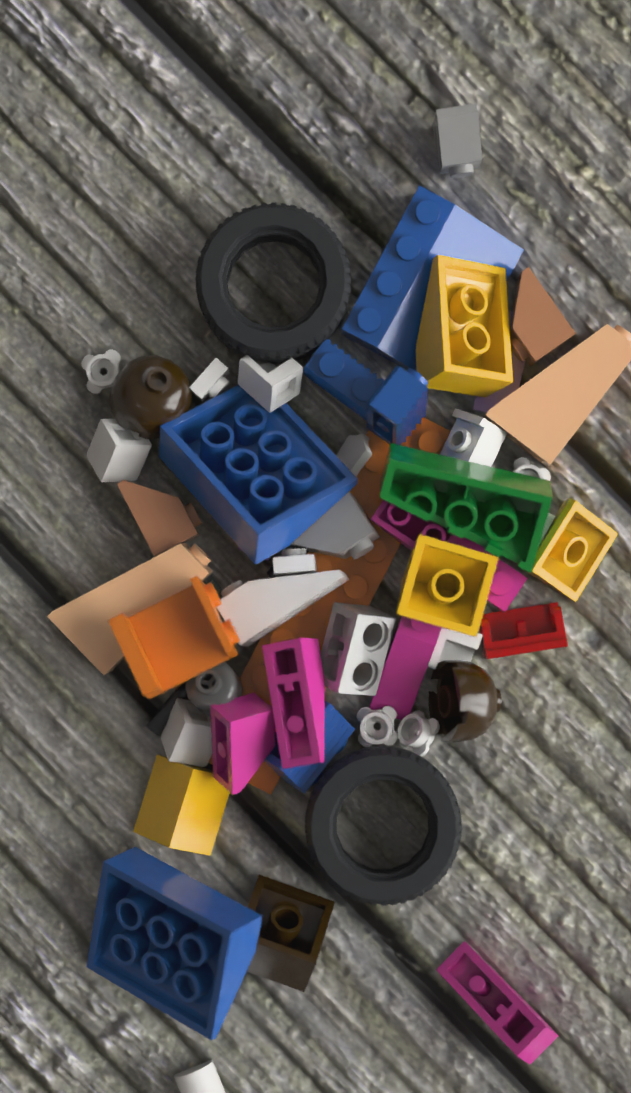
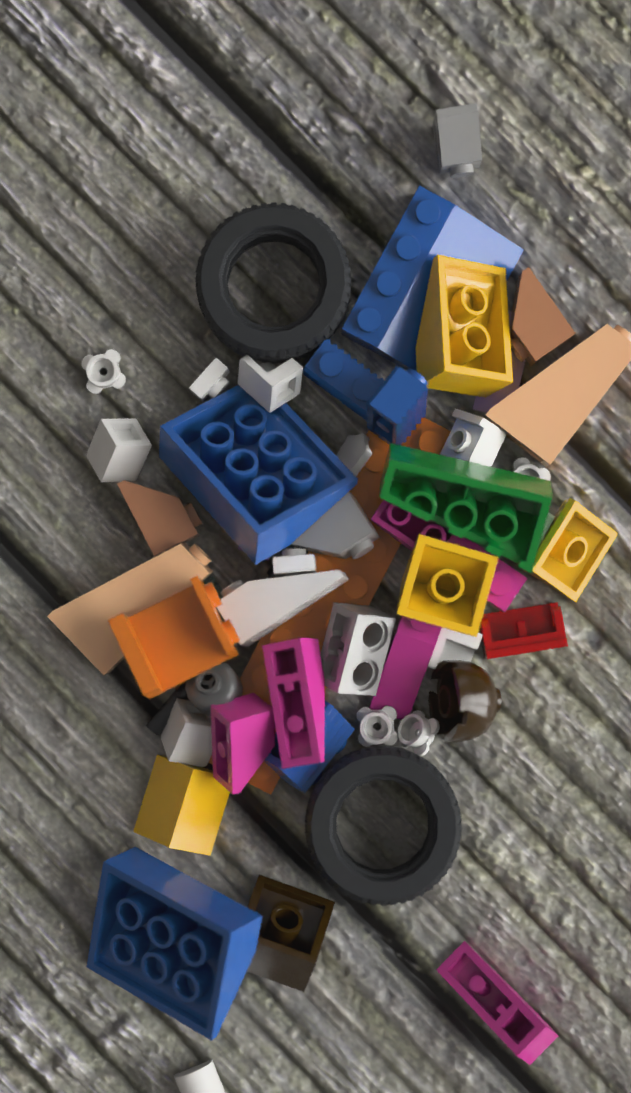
dark brown cylinder [109,355,192,439] -> none

